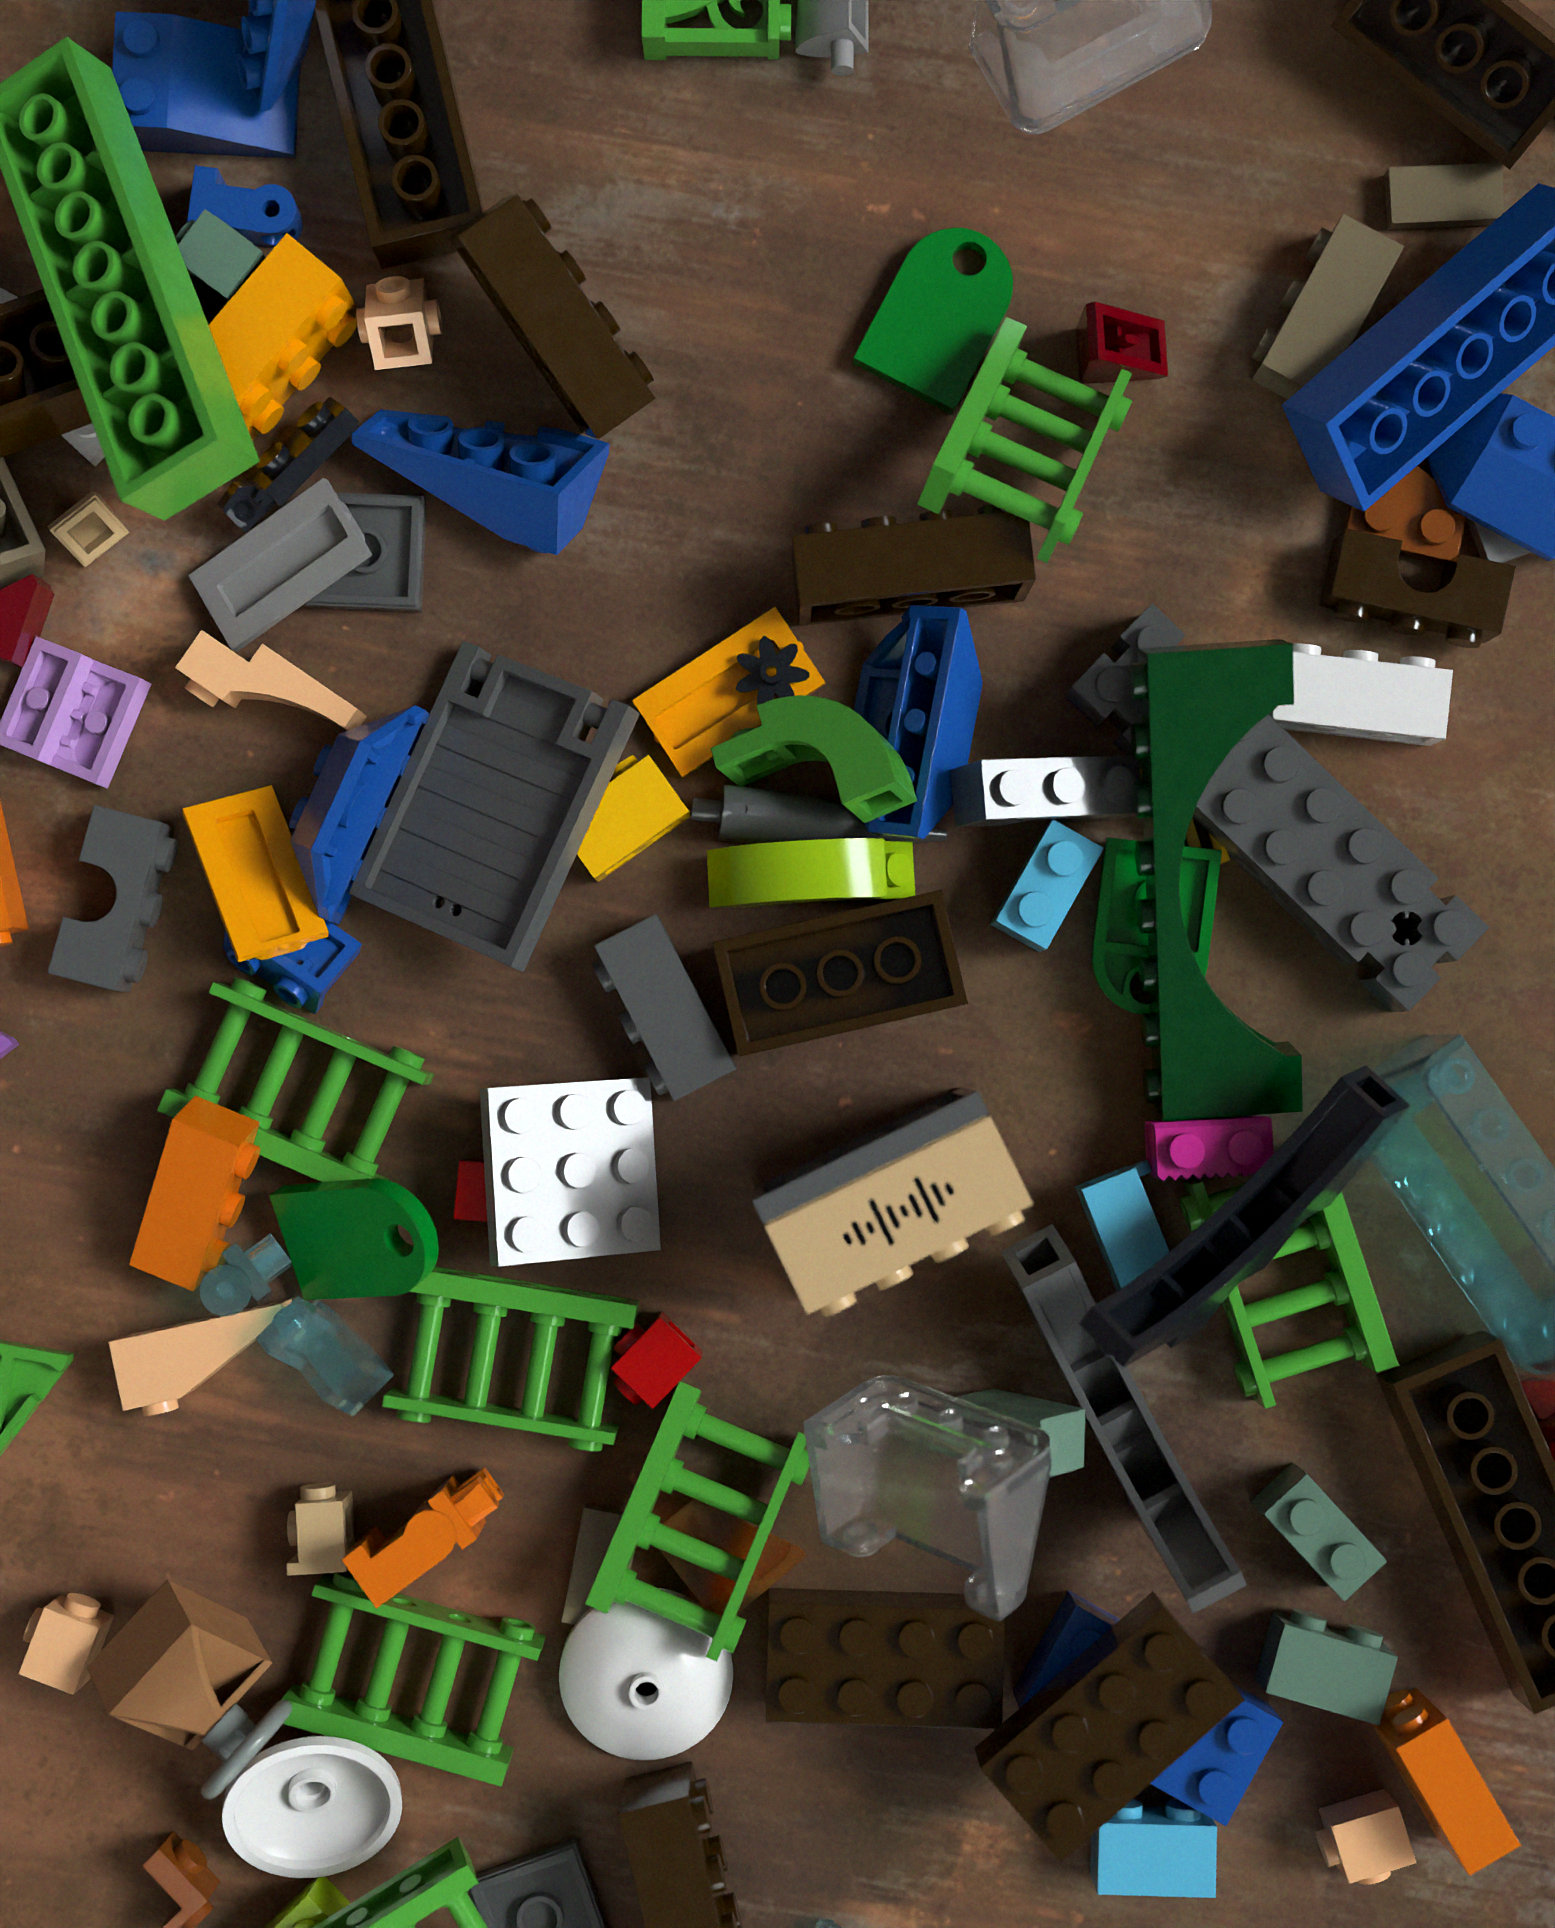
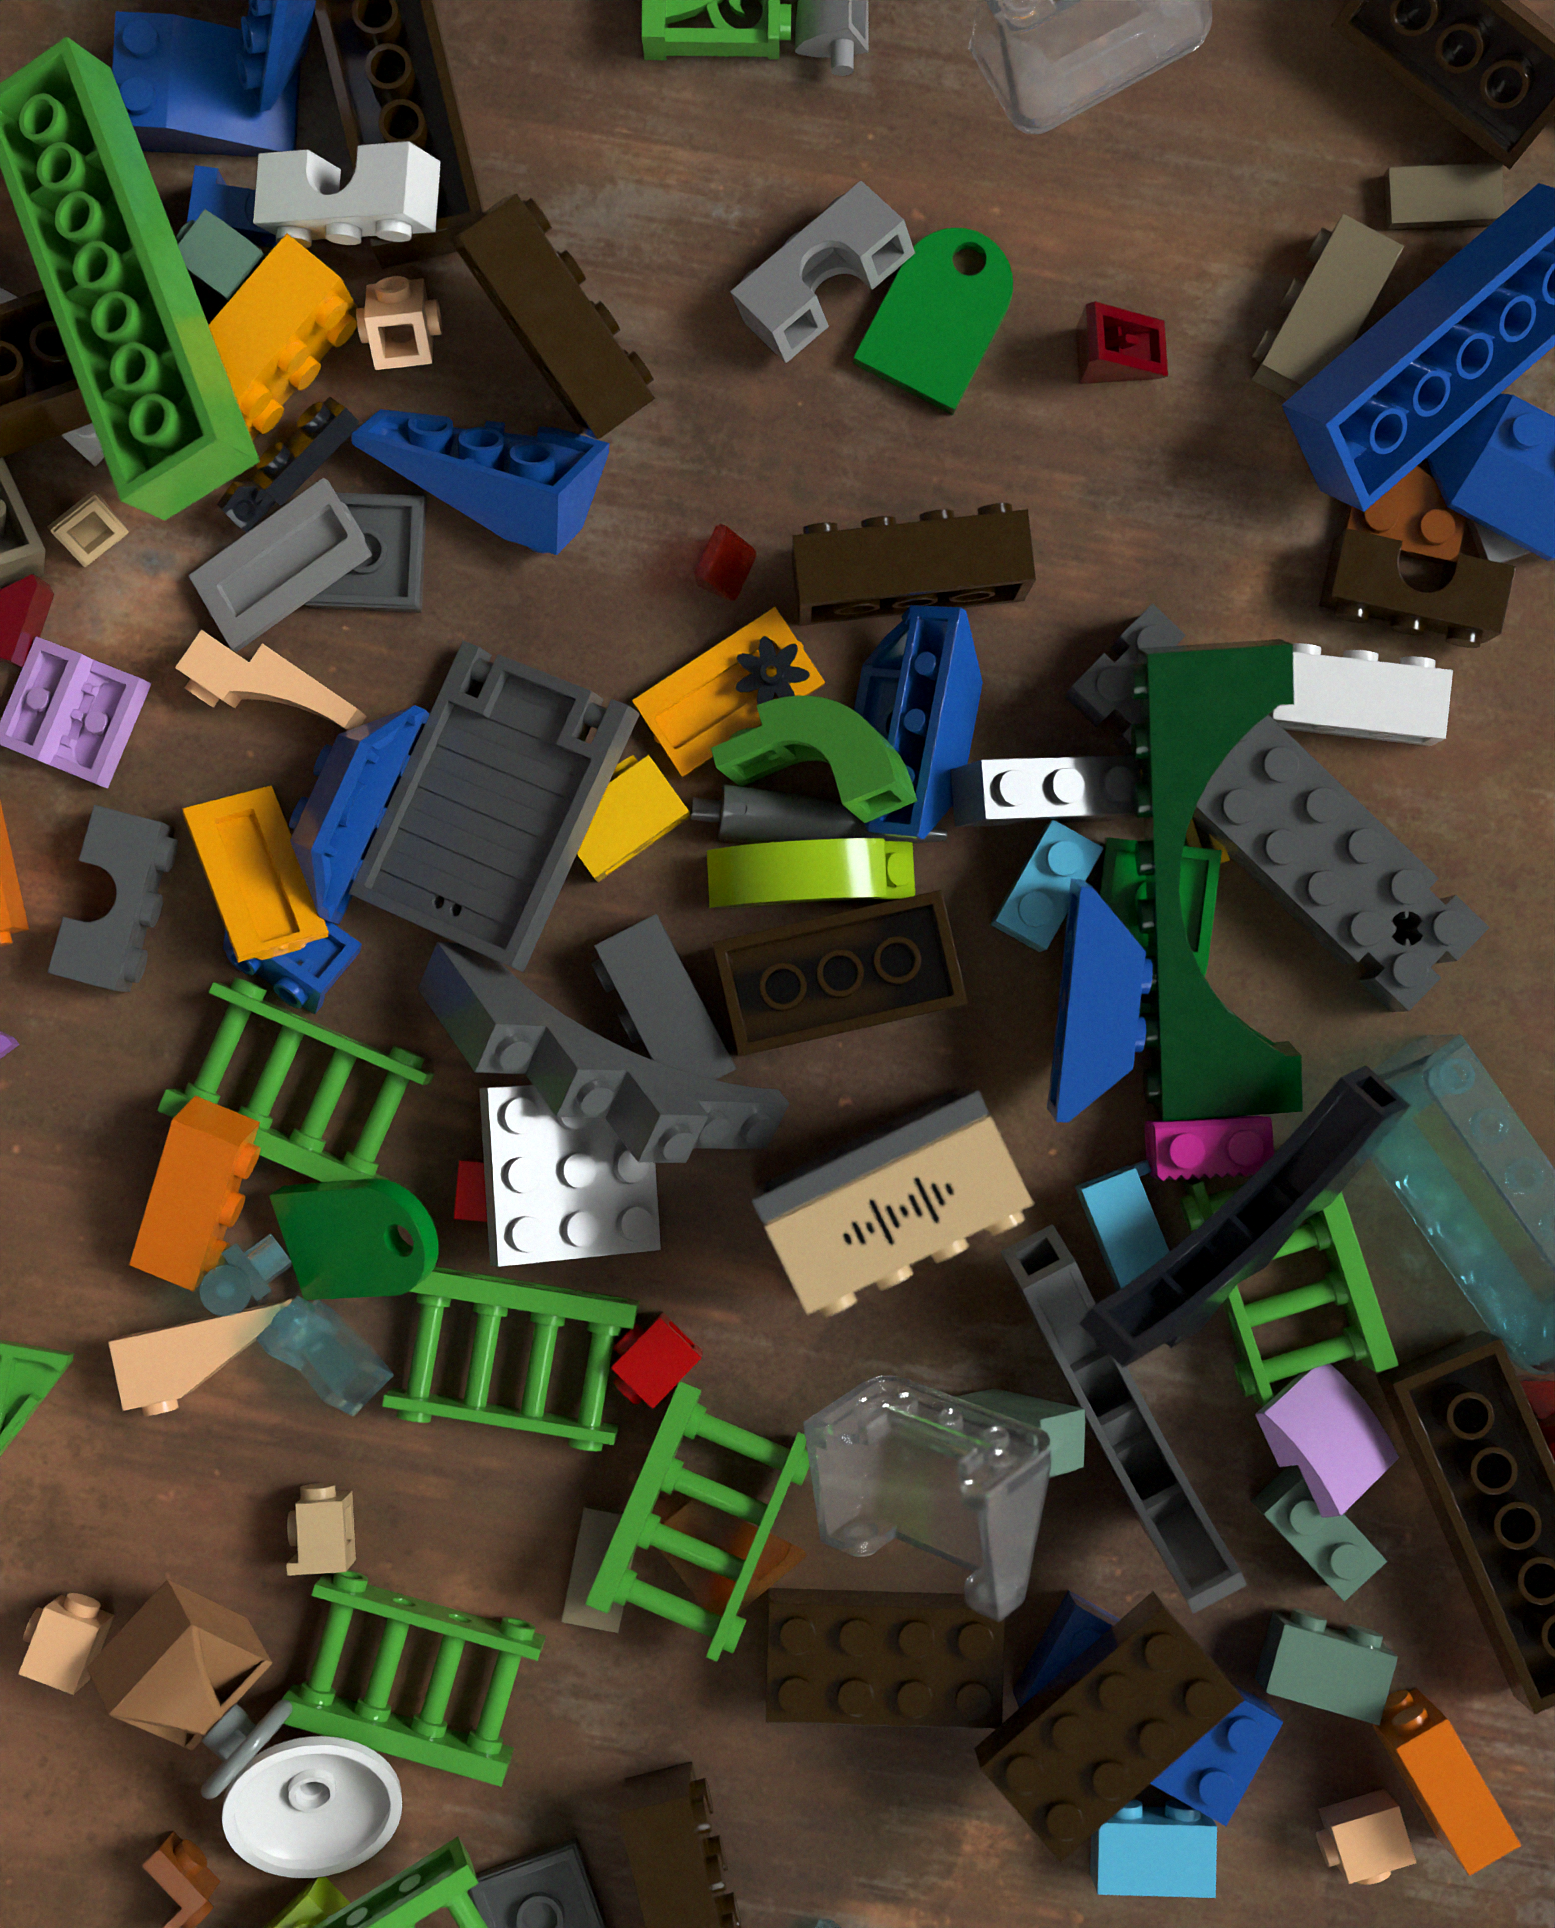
orange hips [341,1467,504,1609] -> none
white dish [559,1588,733,1760] -> none
bright green fence [917,317,1132,563] -> none
none -> white arch [253,142,440,248]
none -> dark grey arch [418,942,790,1163]
none -> clear red slope [694,523,757,601]
none -> light grey arch [730,181,915,363]
none -> blue wedge [1047,879,1152,1123]
none -> lavender slope [1255,1364,1399,1518]

